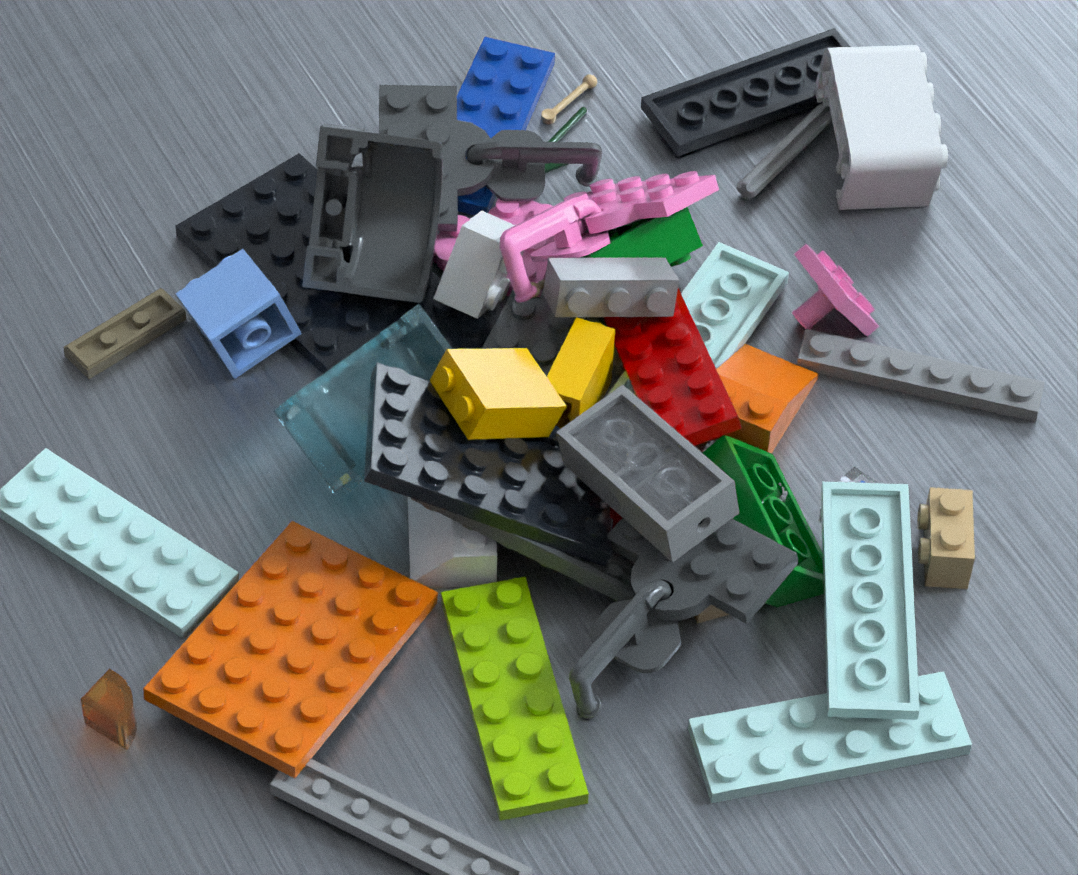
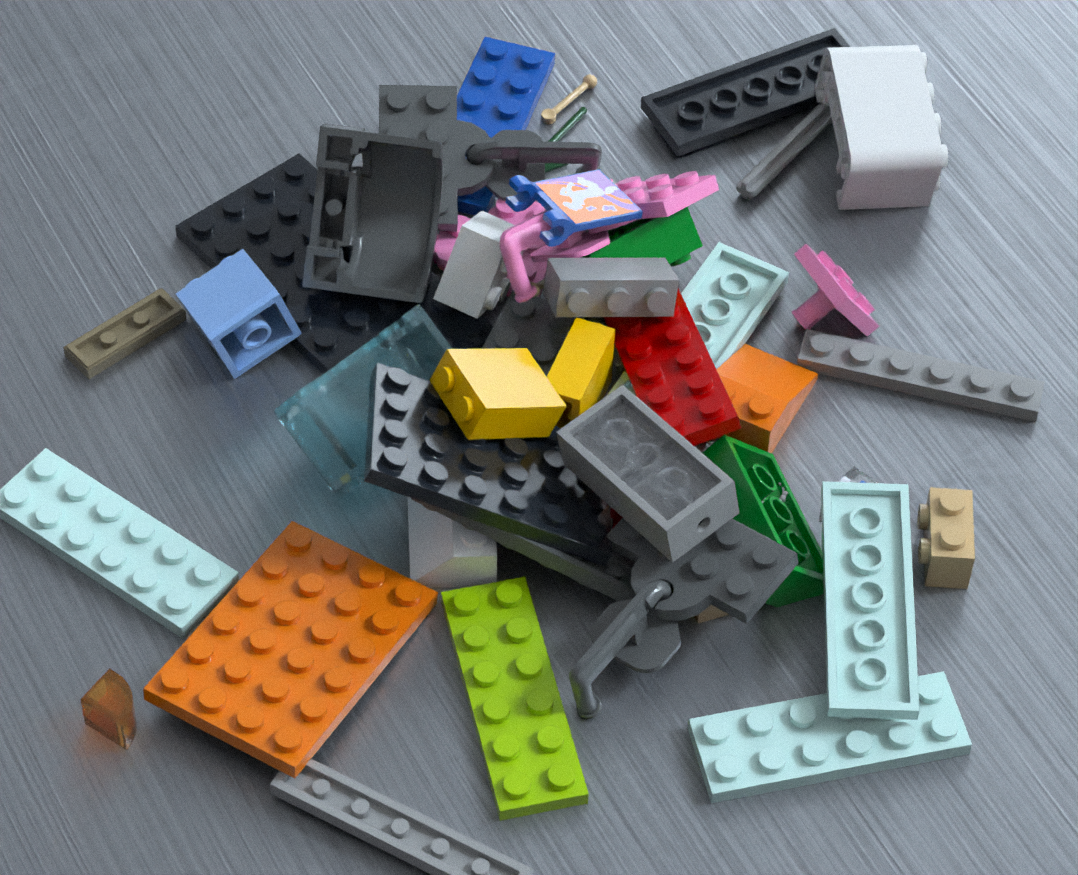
none -> flag [505,169,643,247]

